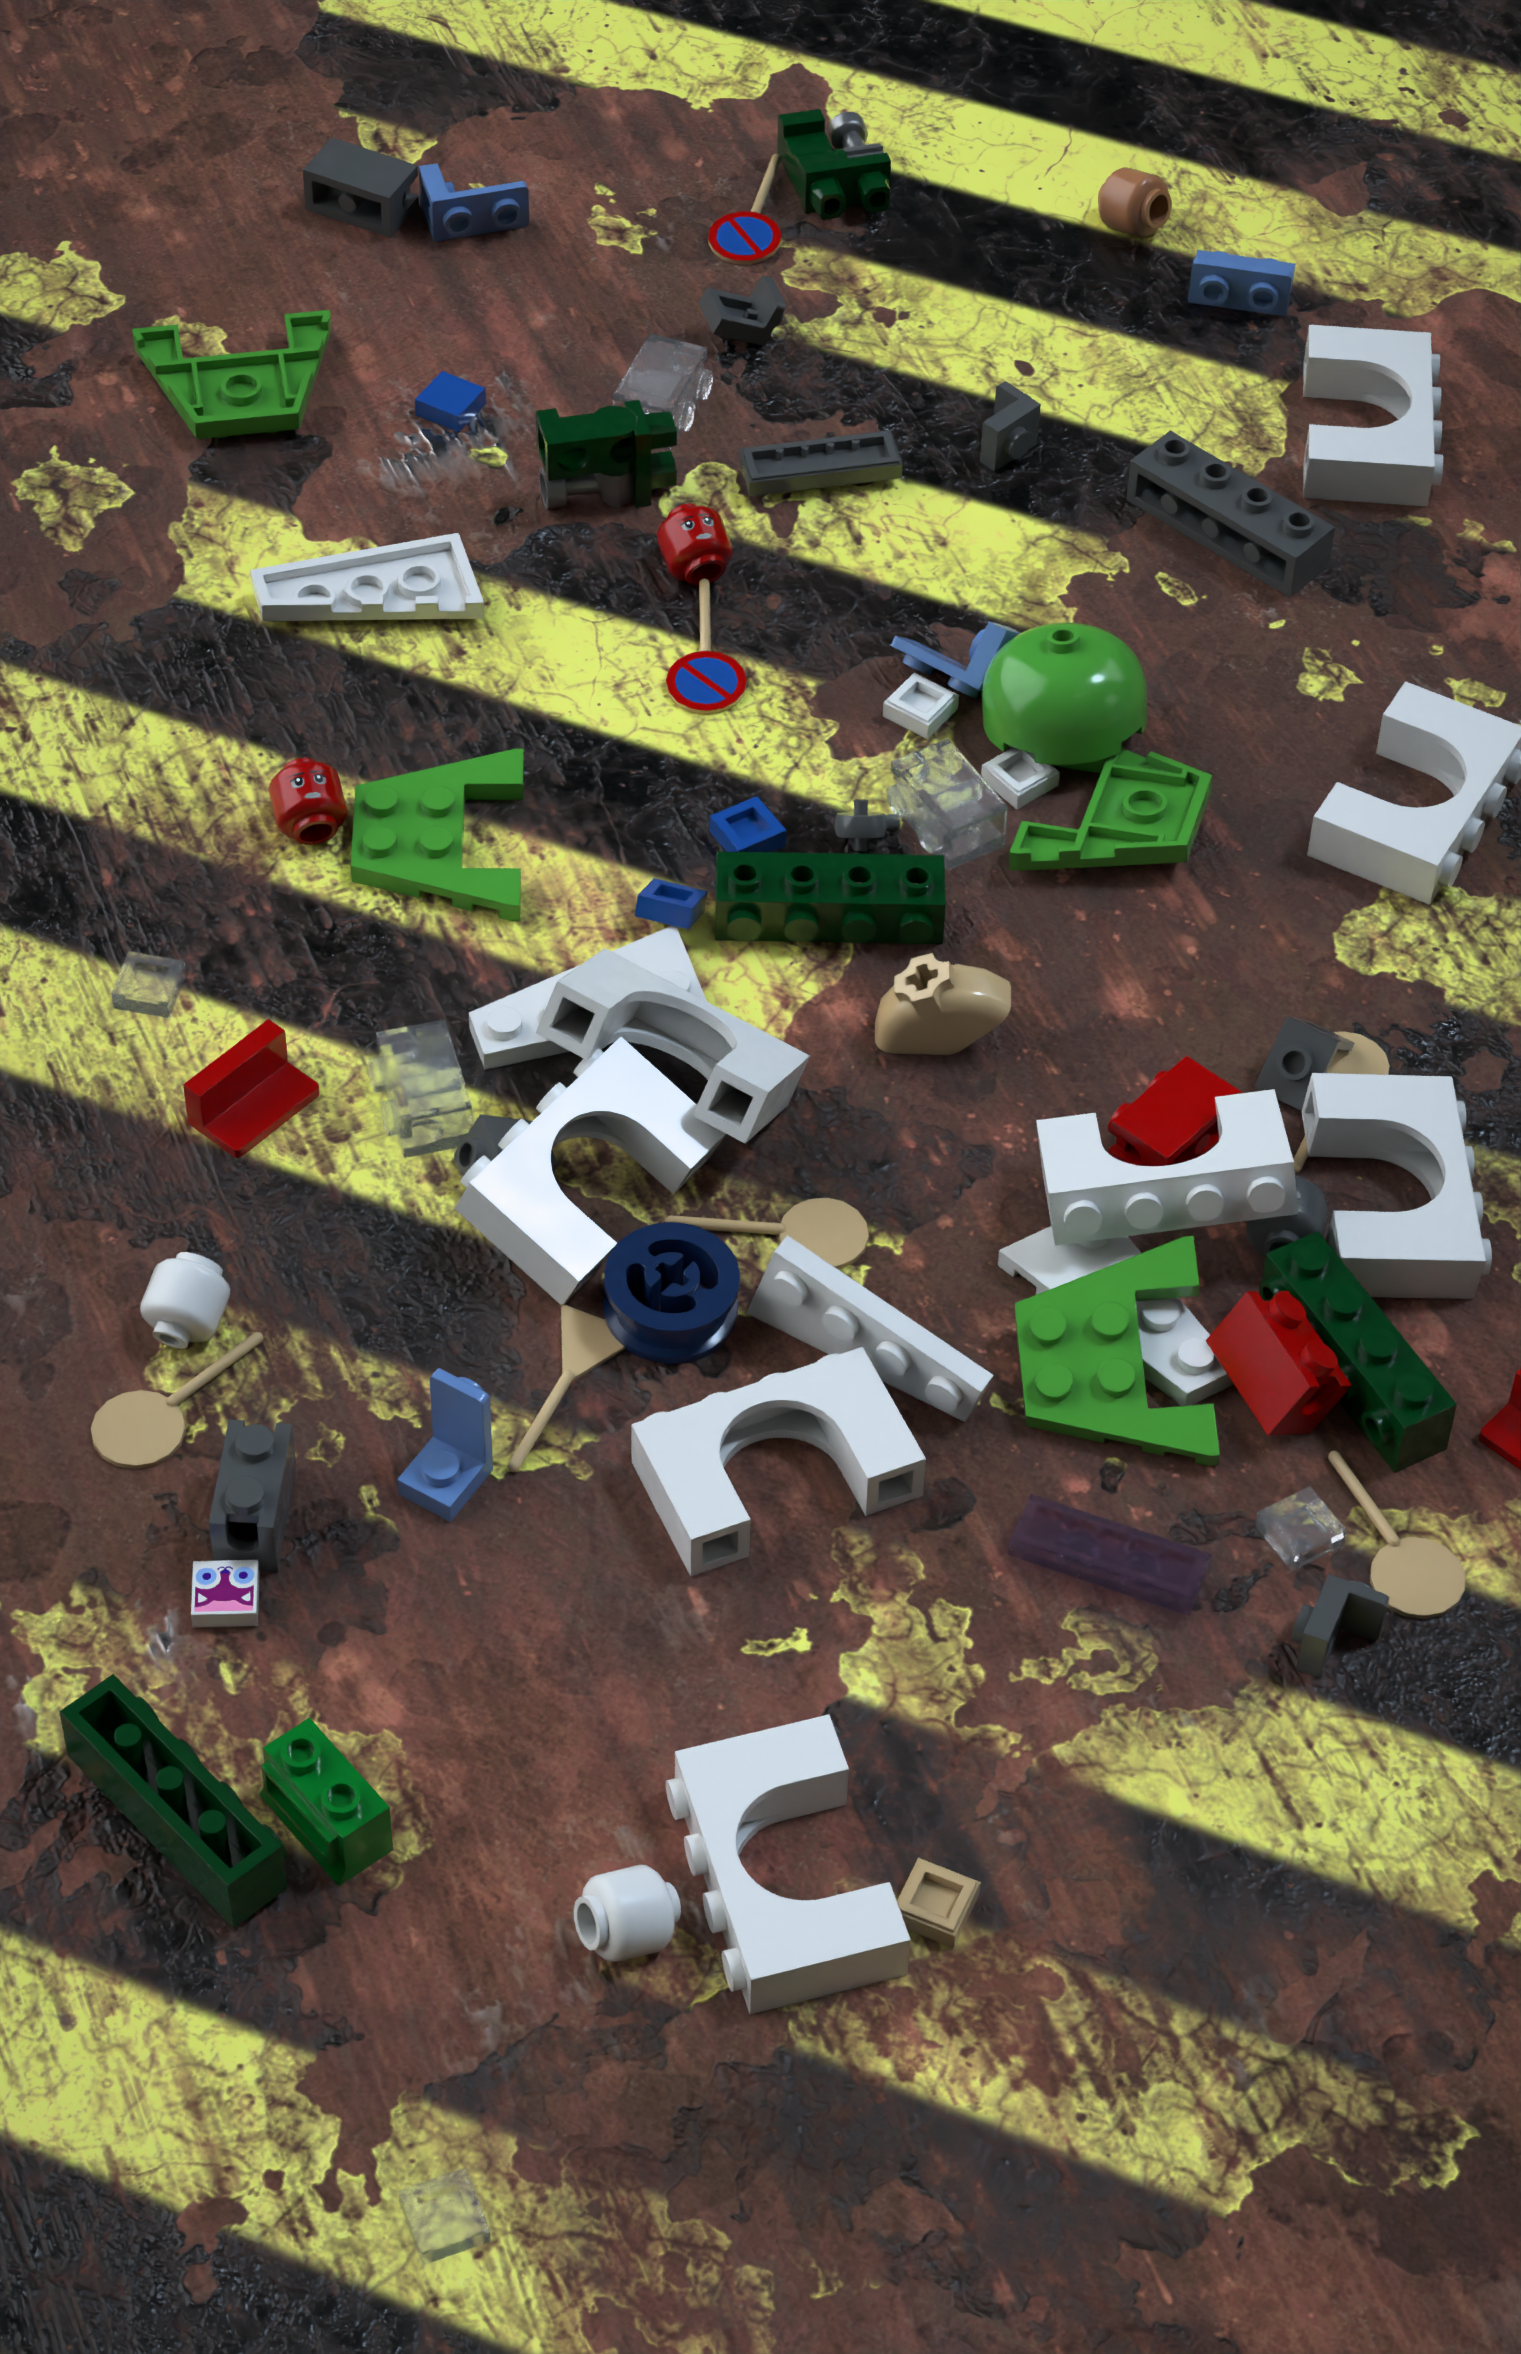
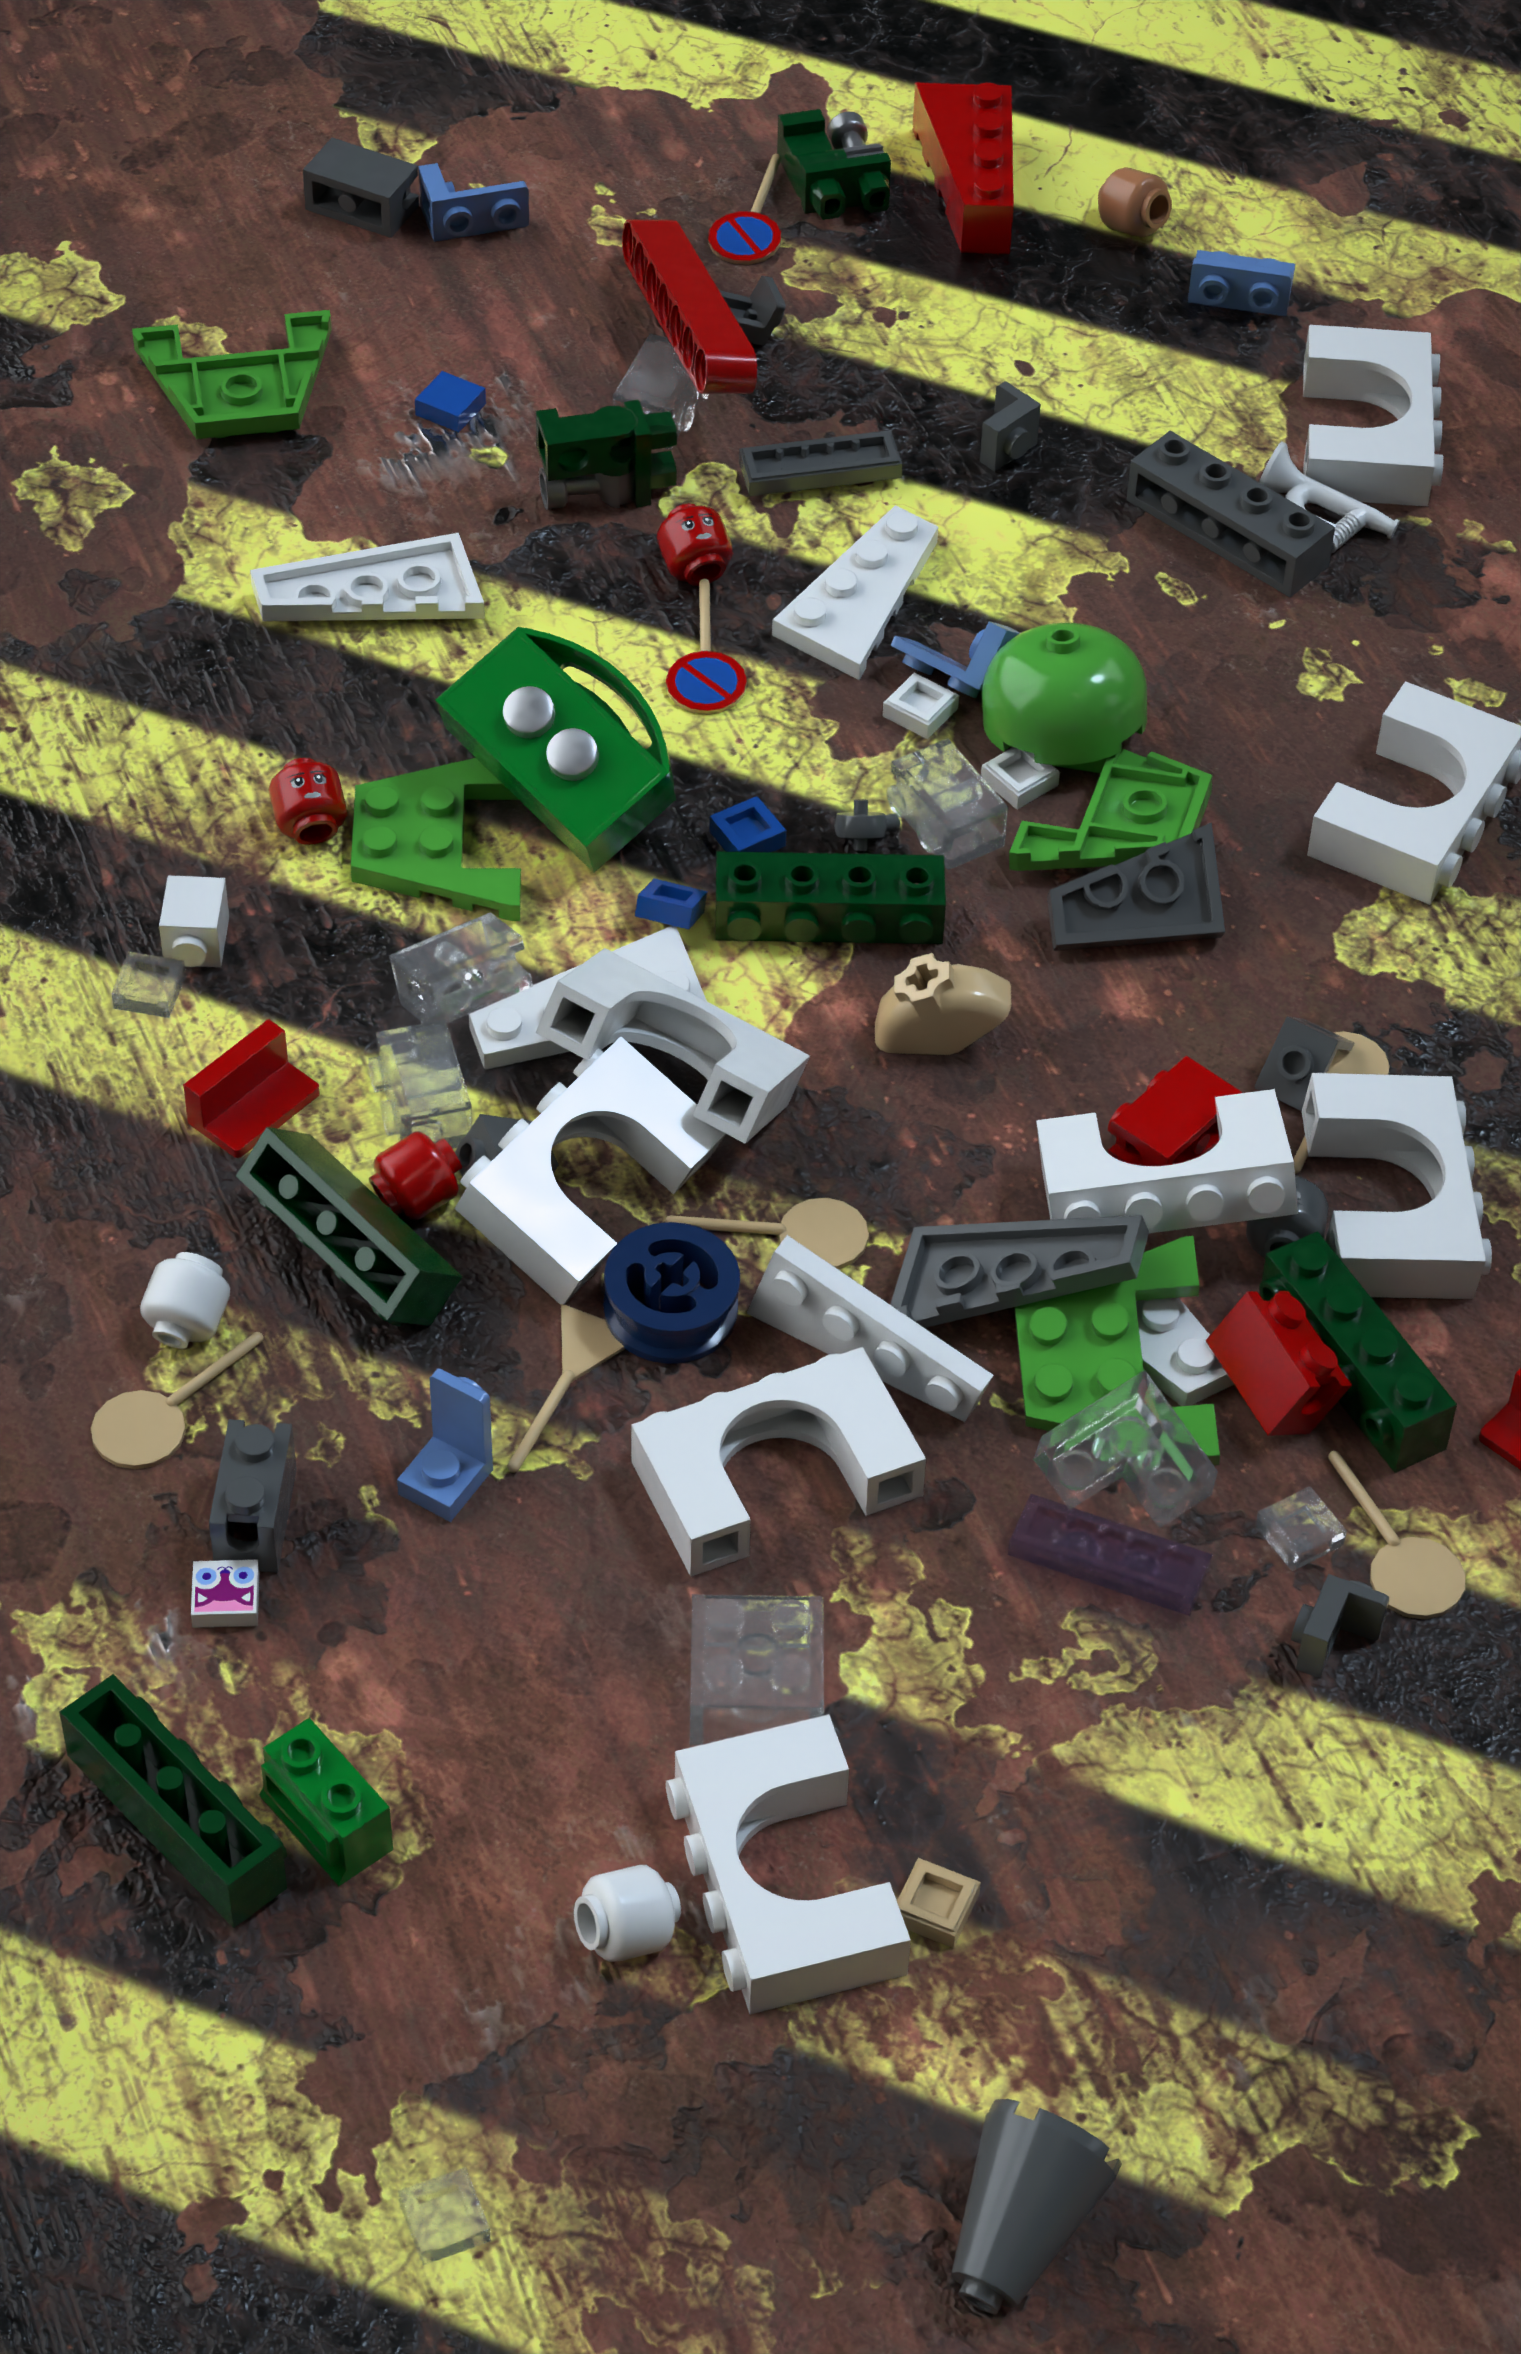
none -> white brick [159,875,229,968]
none -> dark green brick [236,1127,463,1326]
none -> red head [369,1132,462,1221]
none -> clear brick [389,912,533,1030]
none -> green piece [435,627,676,873]
none -> red beam [622,219,757,394]
none -> clear brick [690,1594,824,1748]
none -> white wing [772,505,938,680]
none -> dark grey wing [890,1215,1149,1328]
none -> red wedge [912,82,1014,254]
none -> dark grey cone [951,2099,1122,2314]
none -> clear brick [1033,1370,1218,1528]
none -> dark grey wing [1047,822,1225,951]
none -> white piece [1259,441,1400,553]

